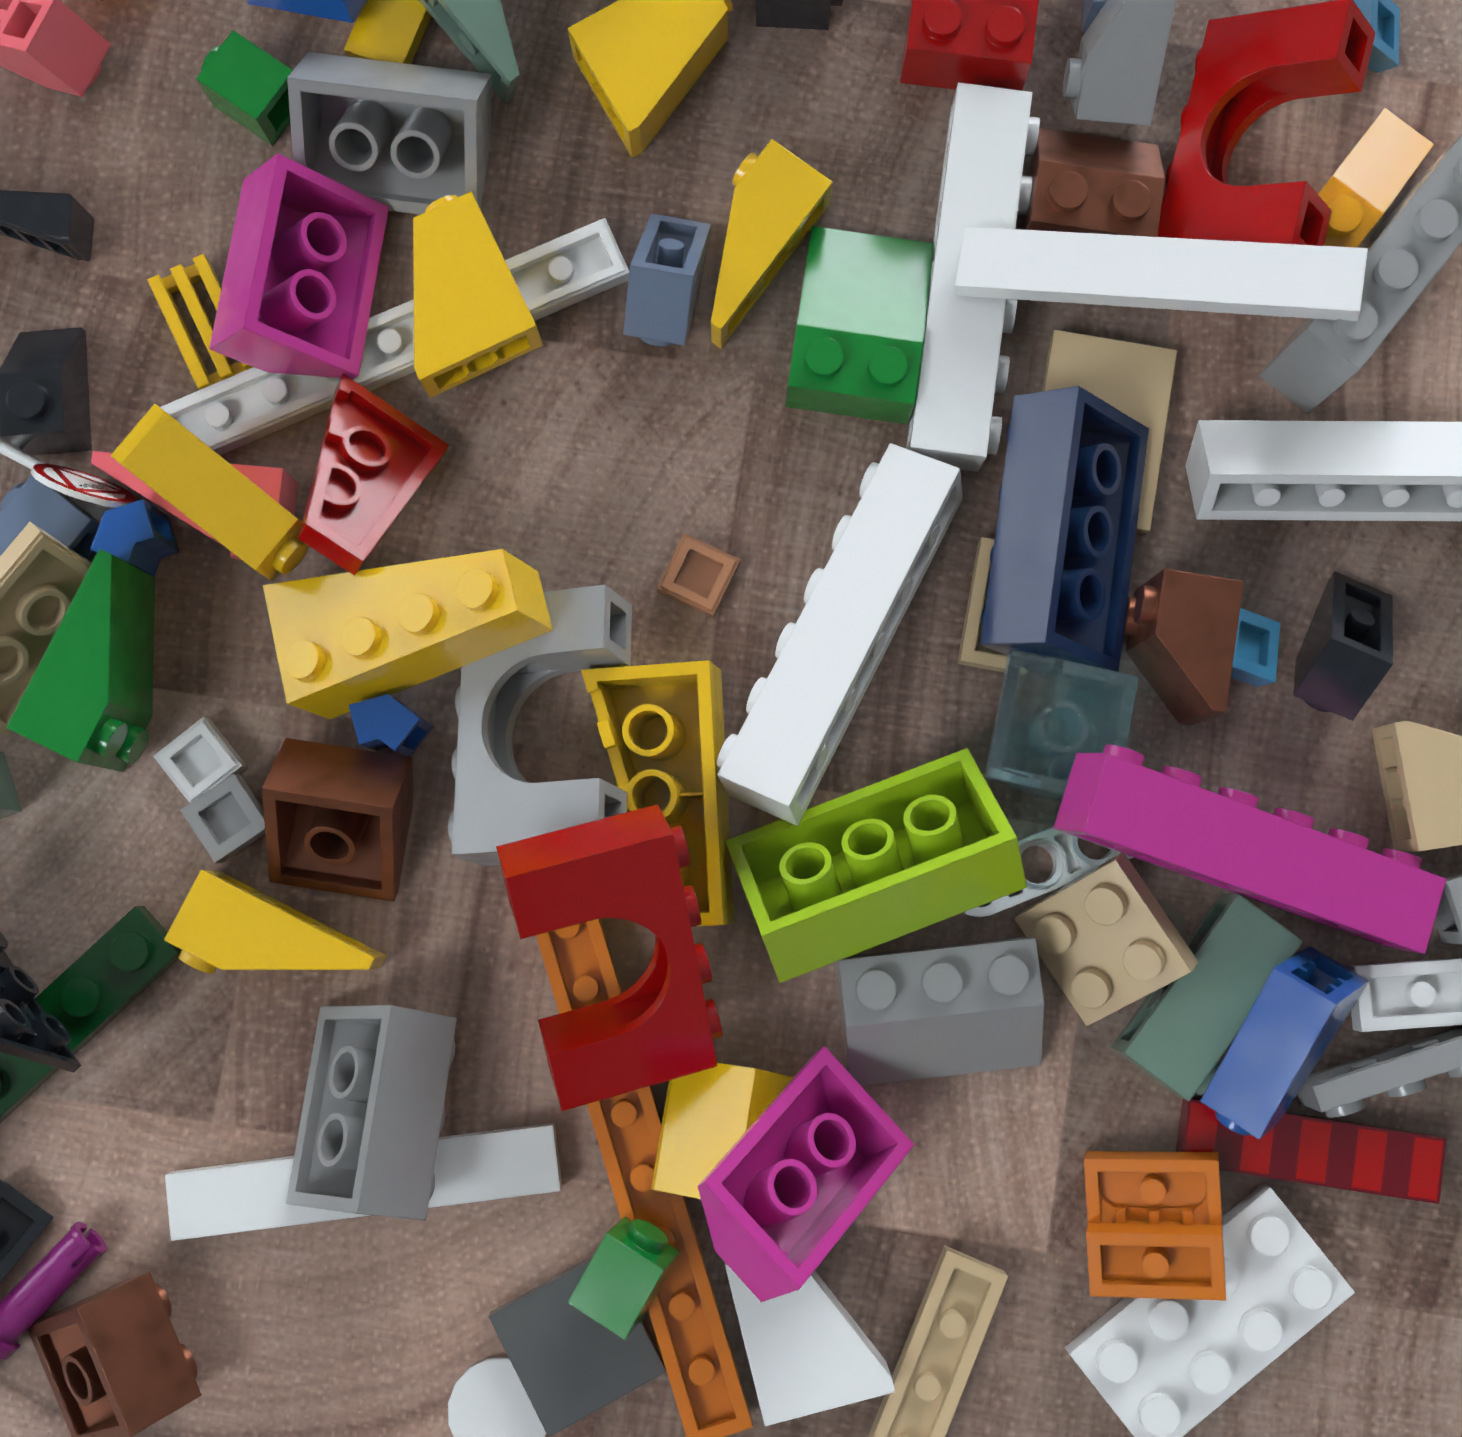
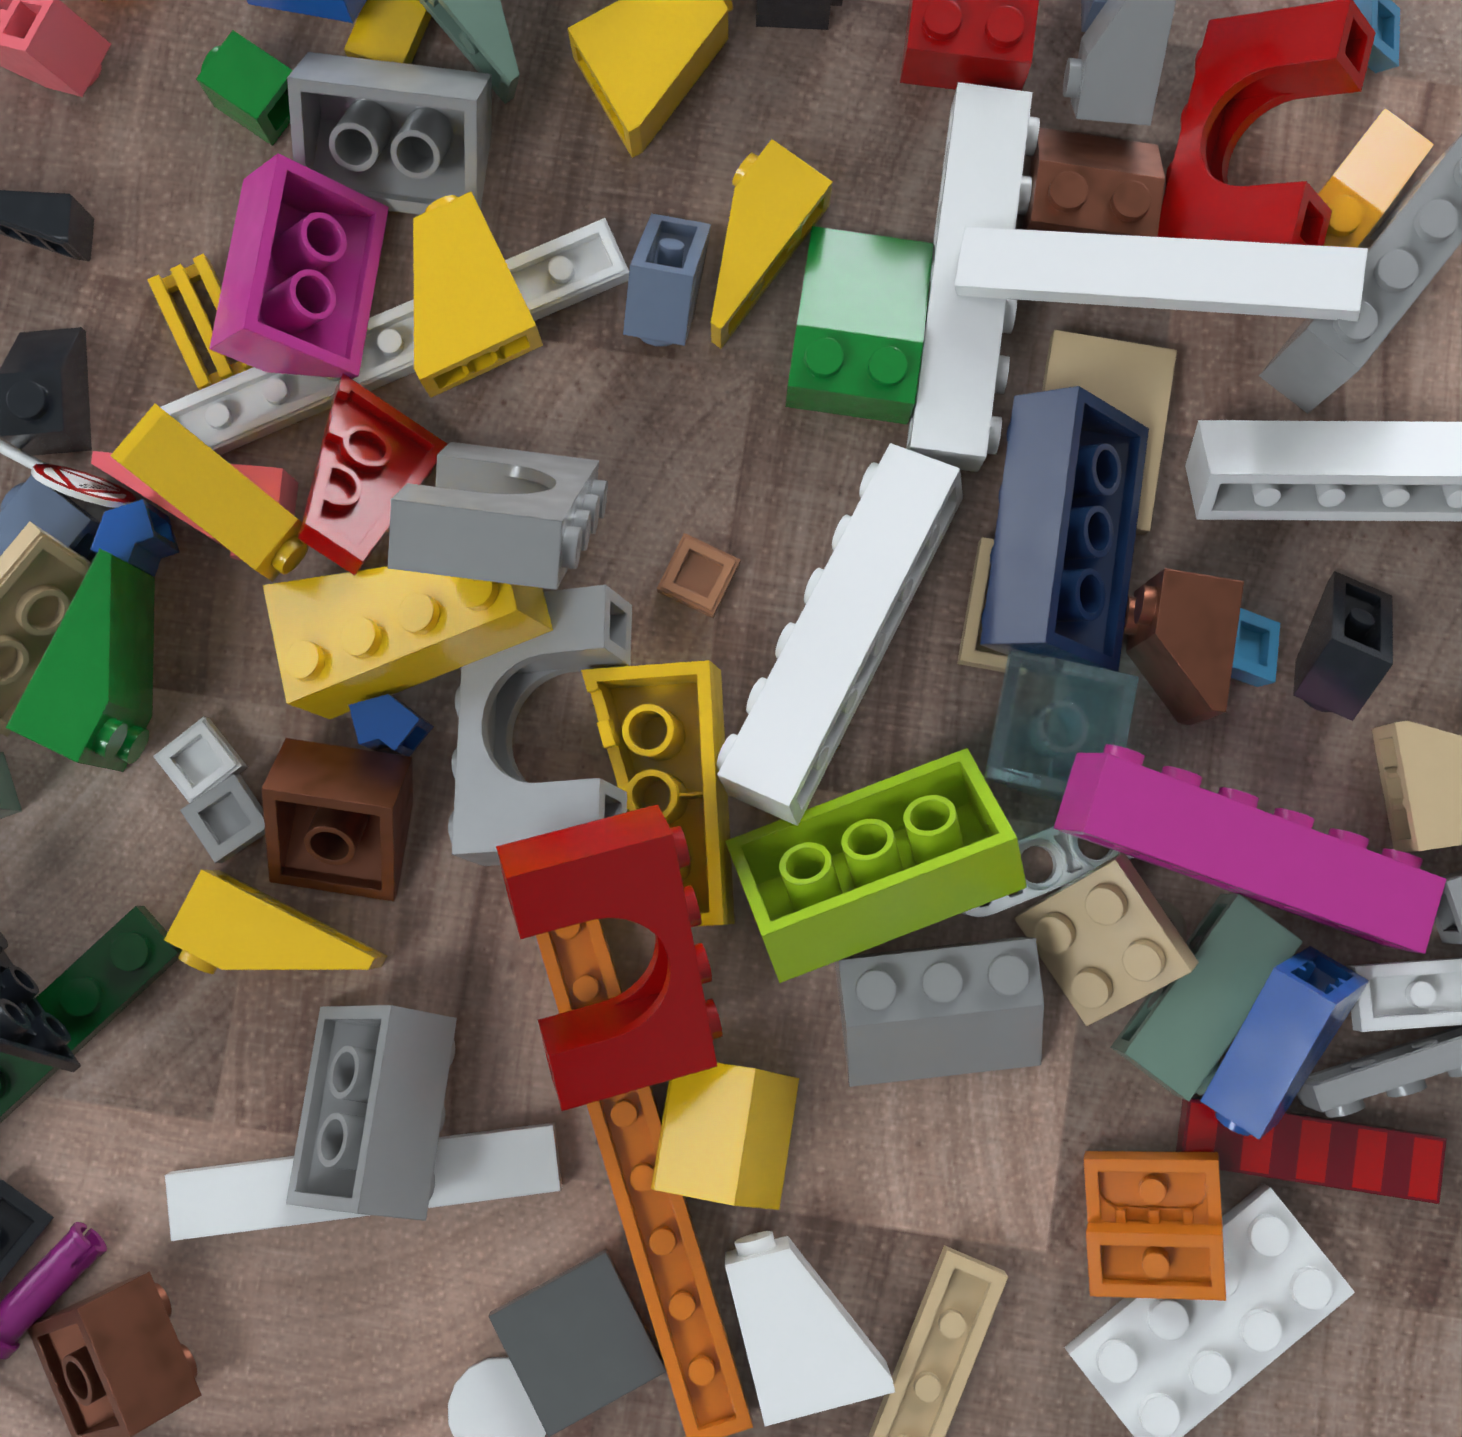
green brick [568,1216,680,1340] -> none
dark pink slope [698,1046,914,1302] -> none
none -> light grey arch [388,442,608,590]

